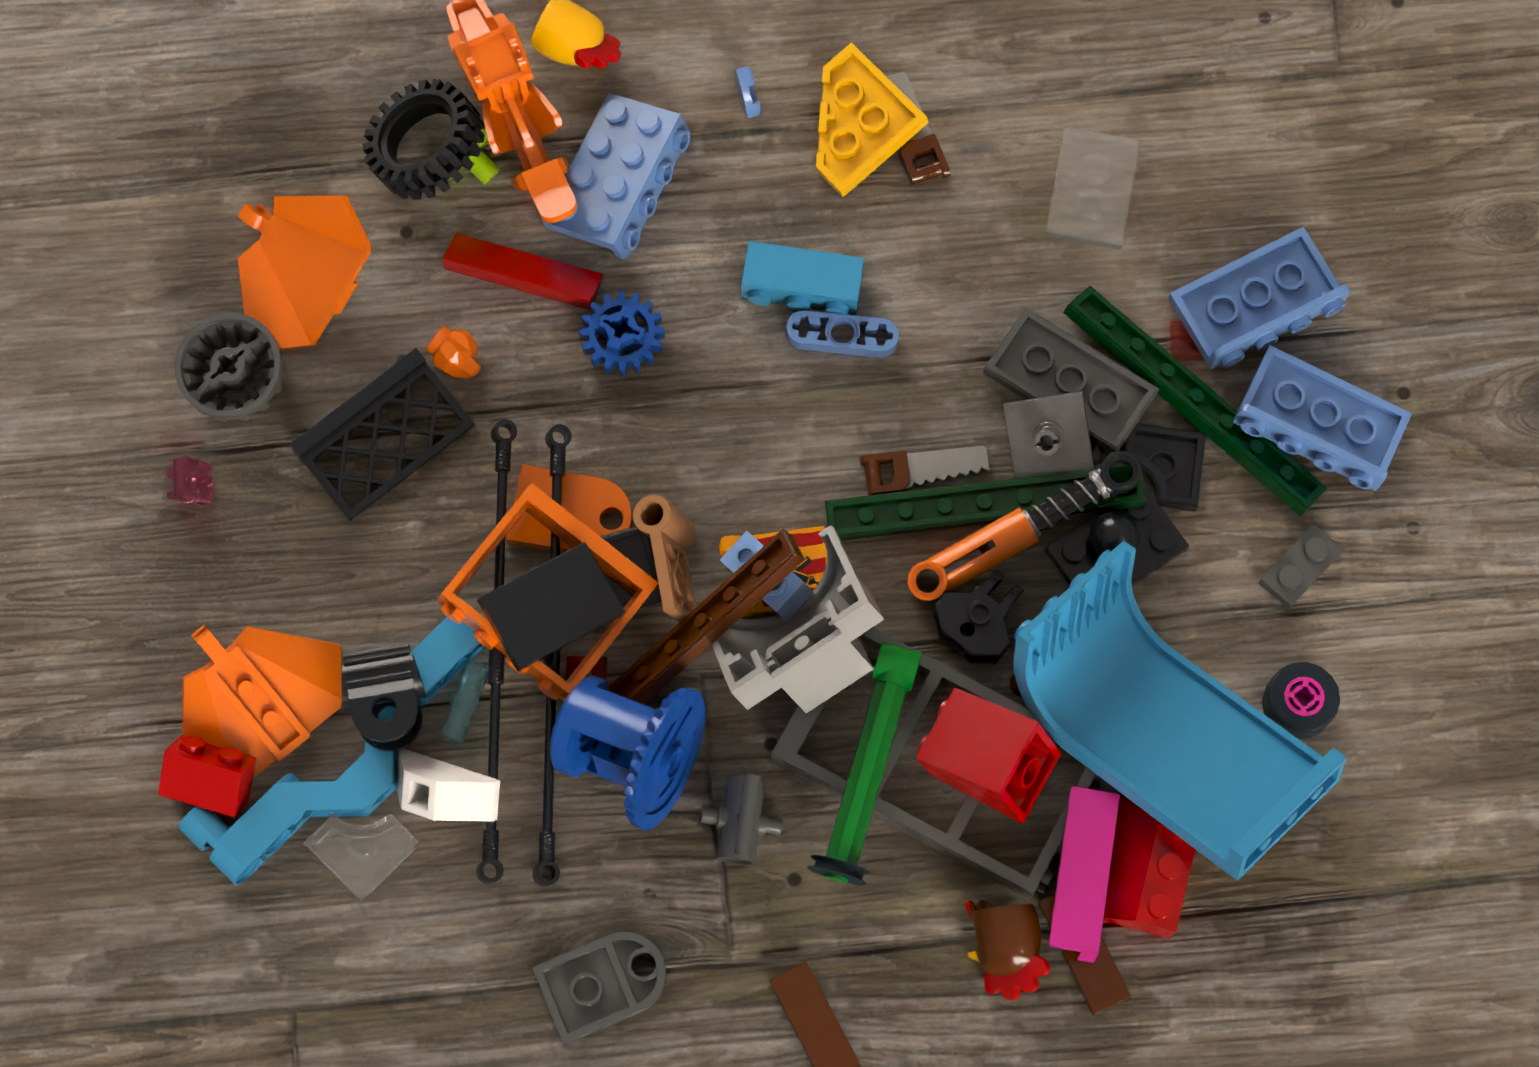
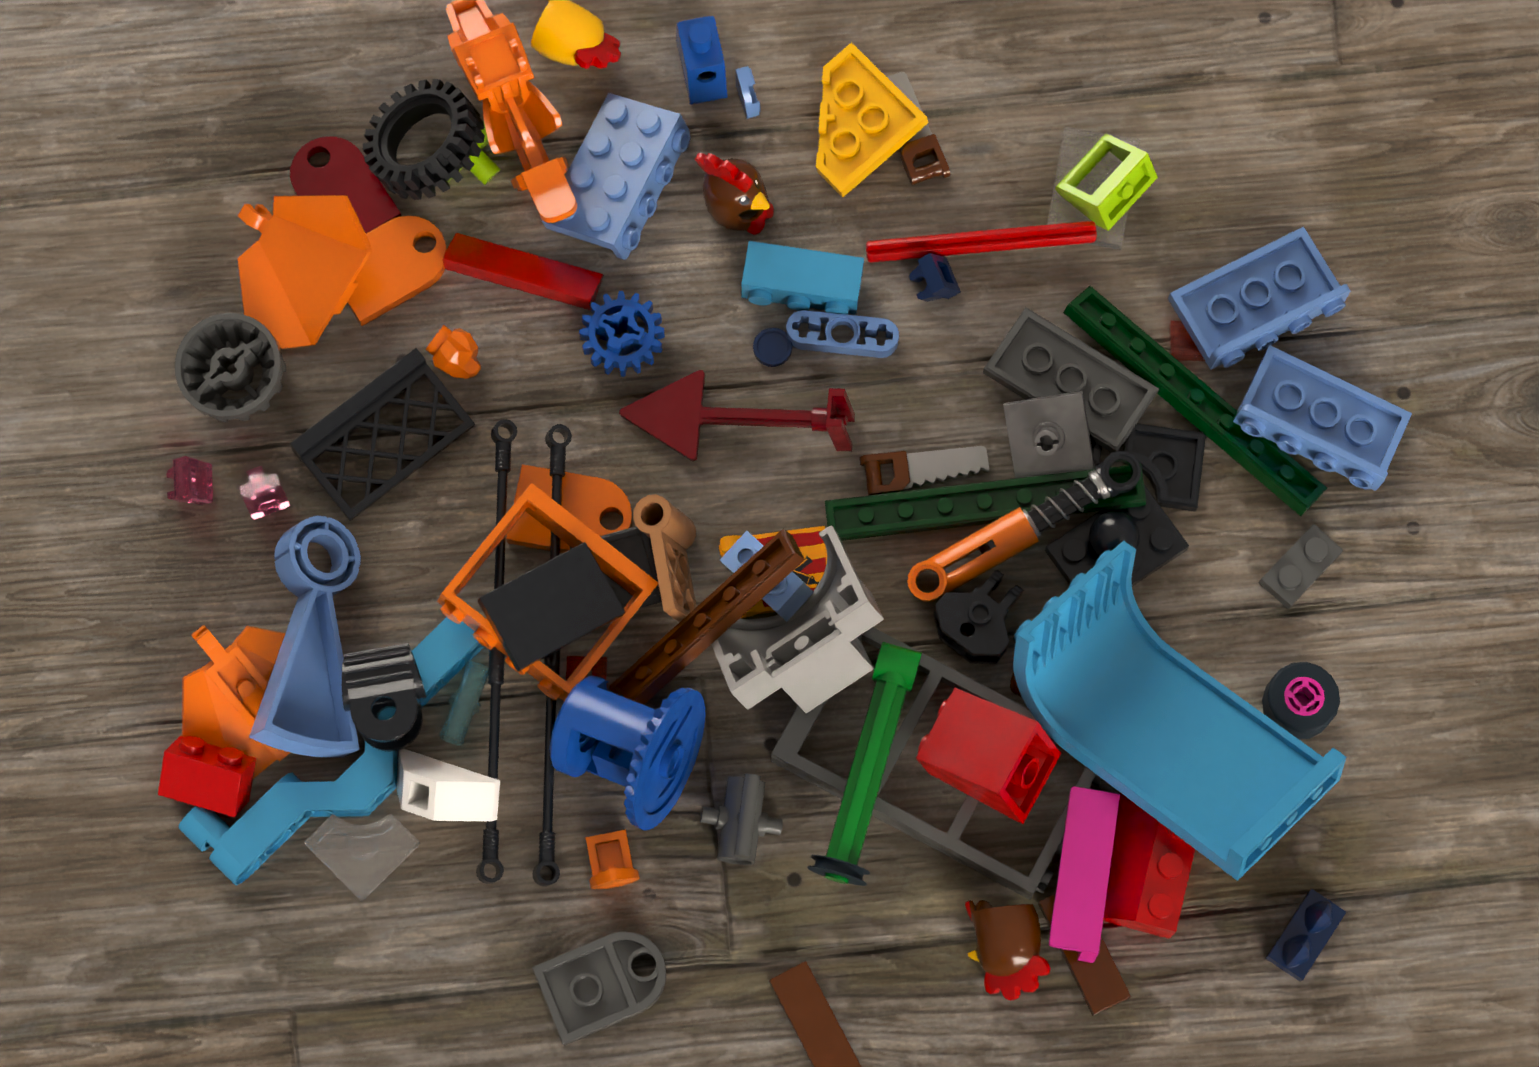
none -> clear pink tile [239,465,290,520]
none -> medium blue piece [249,515,361,757]
none -> dark red tile [290,136,402,234]
none -> orange tile [347,216,447,326]
none -> orange tile [585,829,640,889]
none -> dark red piece [619,370,855,462]
none -> blue torso [676,16,727,105]
none -> piece [695,153,774,235]
none -> dark blue piece [753,328,792,367]
none -> red axle [866,221,1097,262]
none -> dark blue tile [909,253,961,302]
none -> lime tile [1055,134,1158,231]
none -> dark blue tile [1266,889,1346,982]

